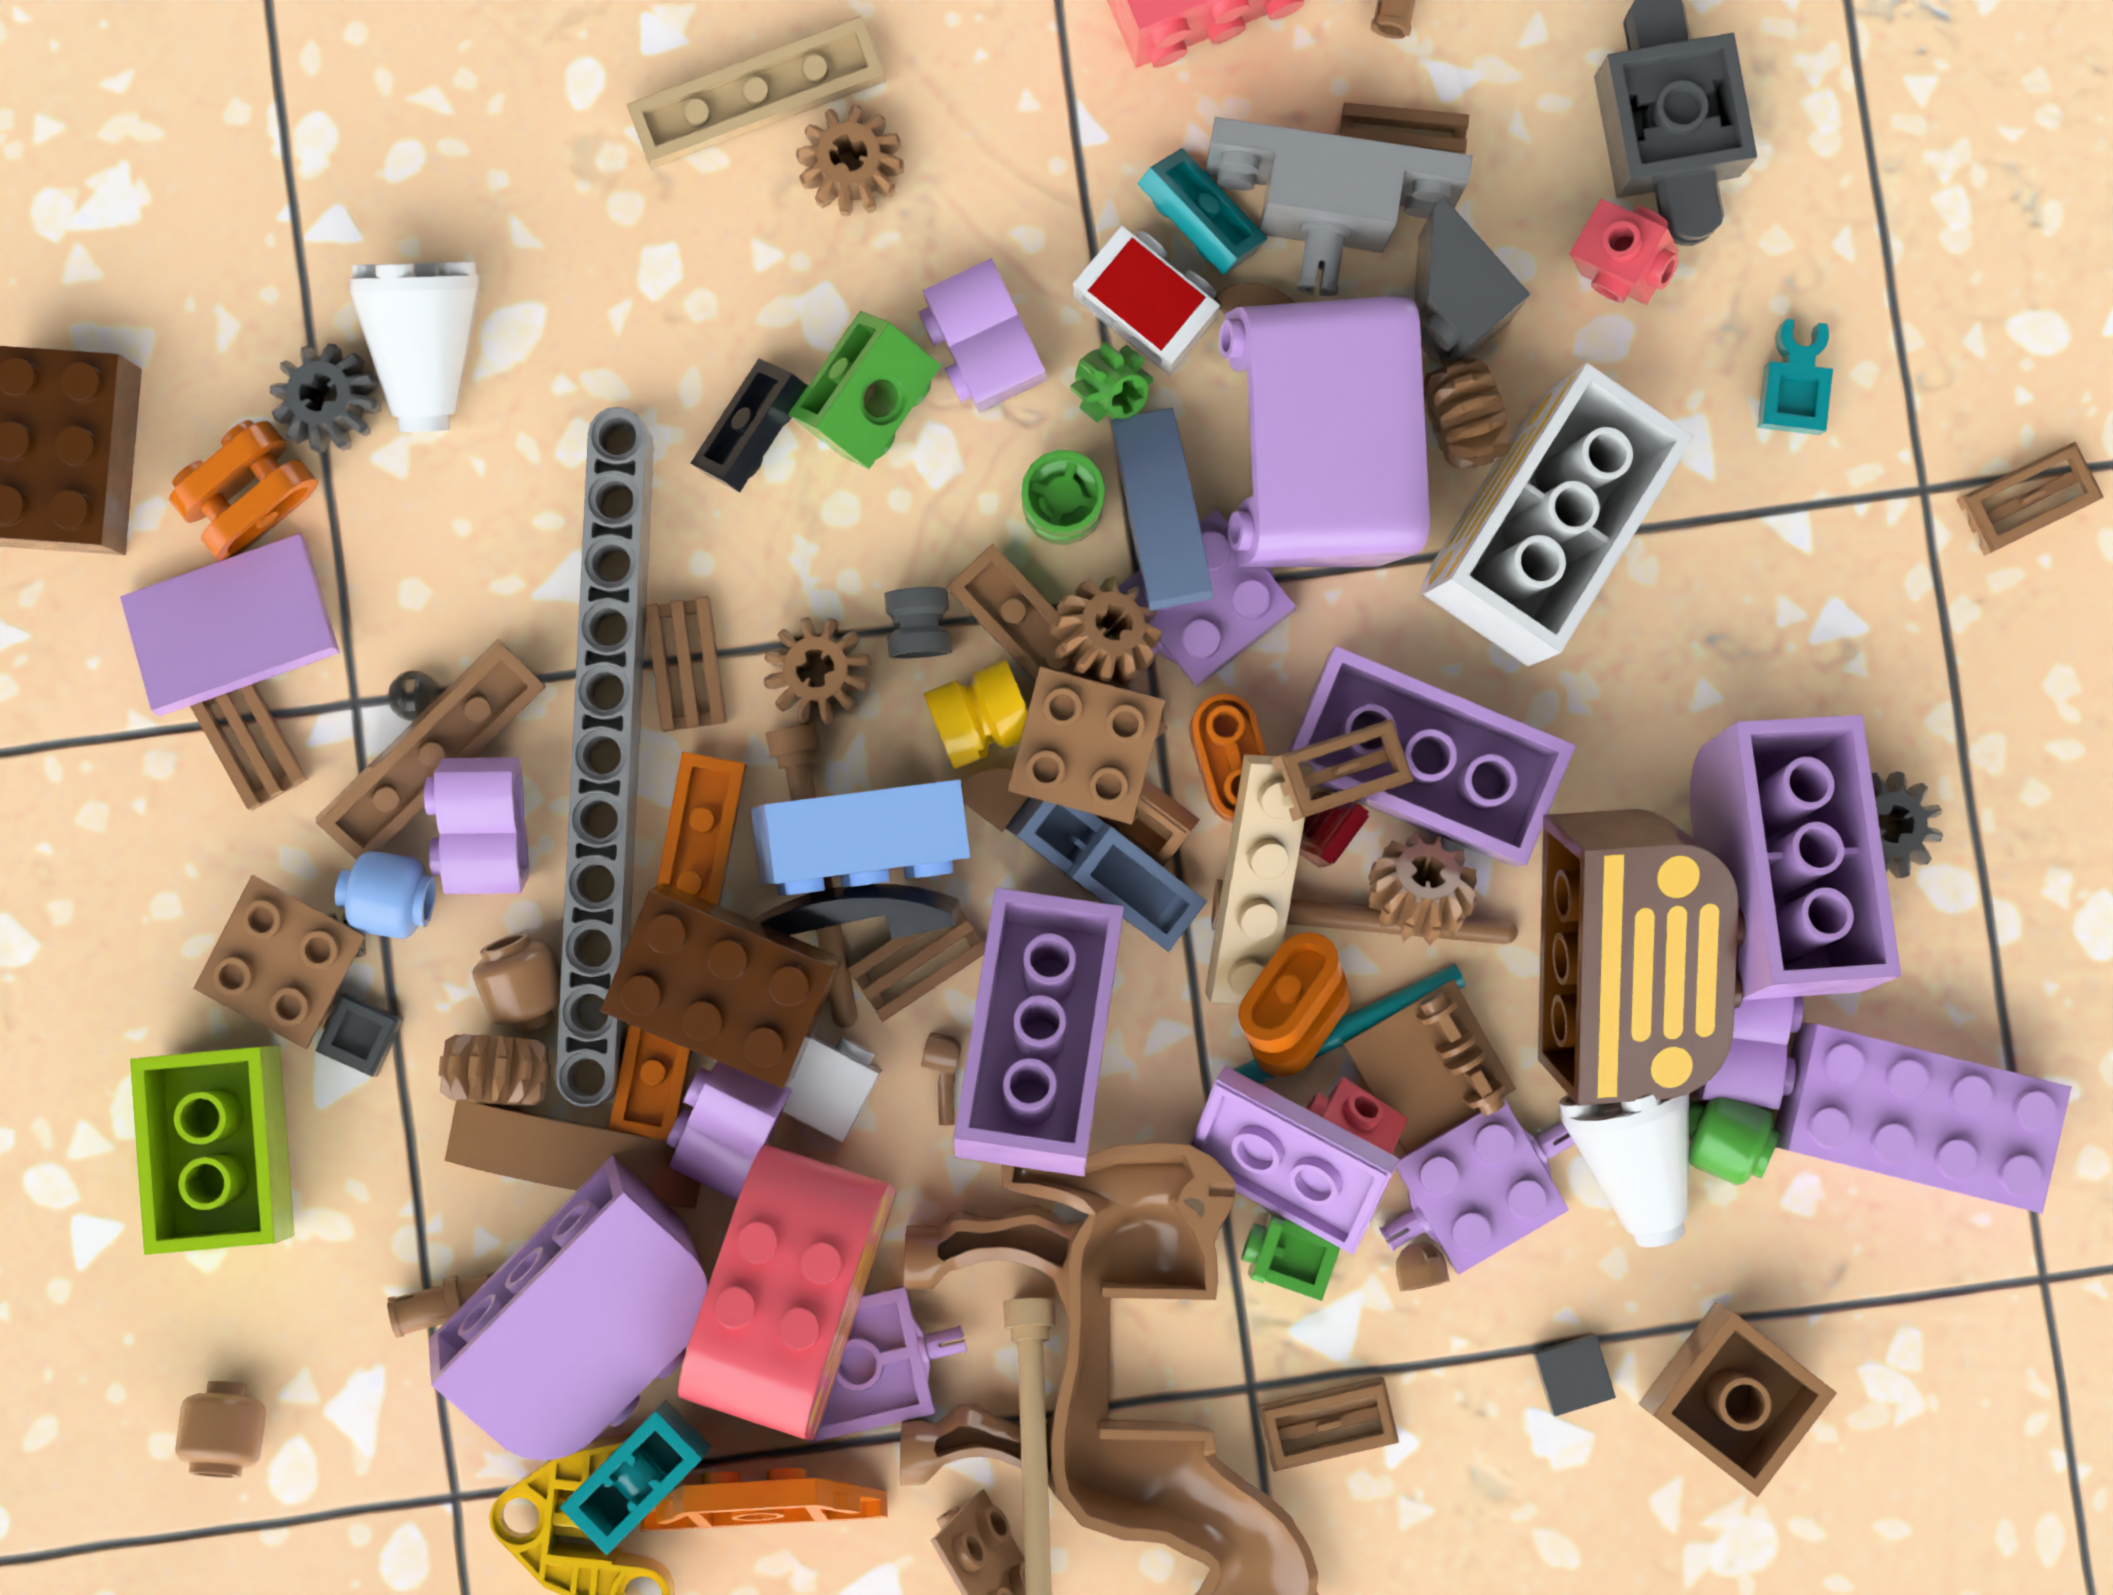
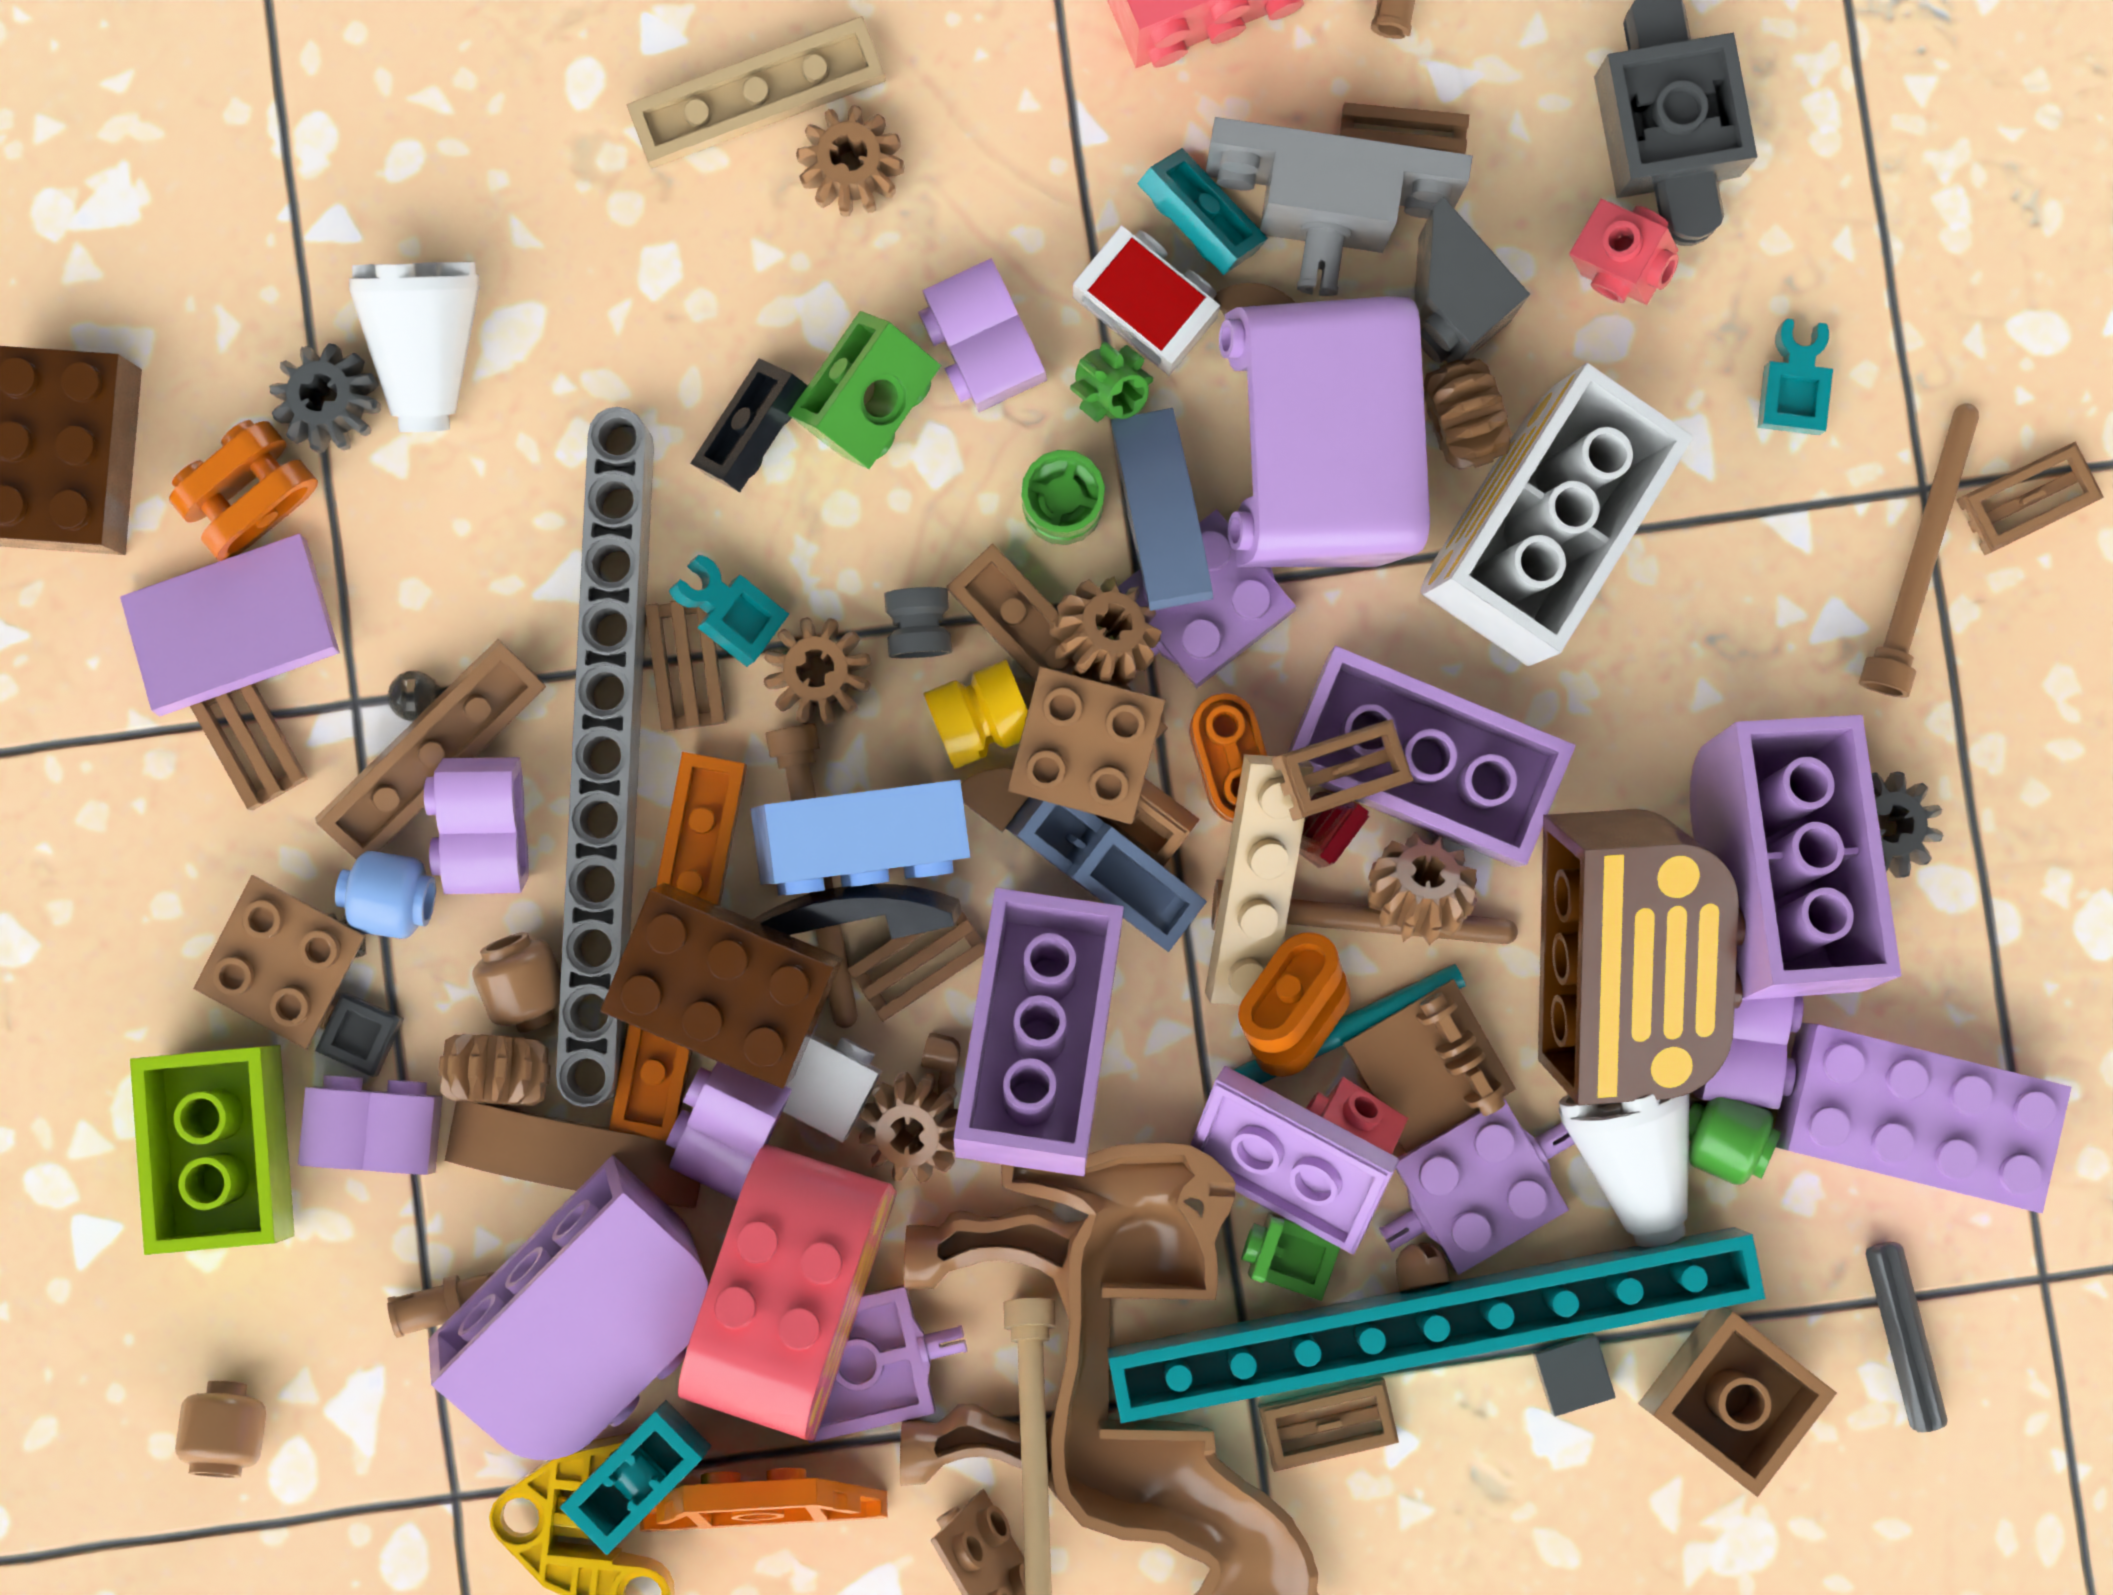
none -> lavender brick [298,1075,443,1175]
none -> teal plate [669,555,789,667]
none -> medium nougat gear [859,1072,958,1183]
none -> teal brick [1107,1227,1766,1423]
none -> medium nougat piece [1859,403,1979,698]
none -> dark grey axle [1865,1242,1948,1433]

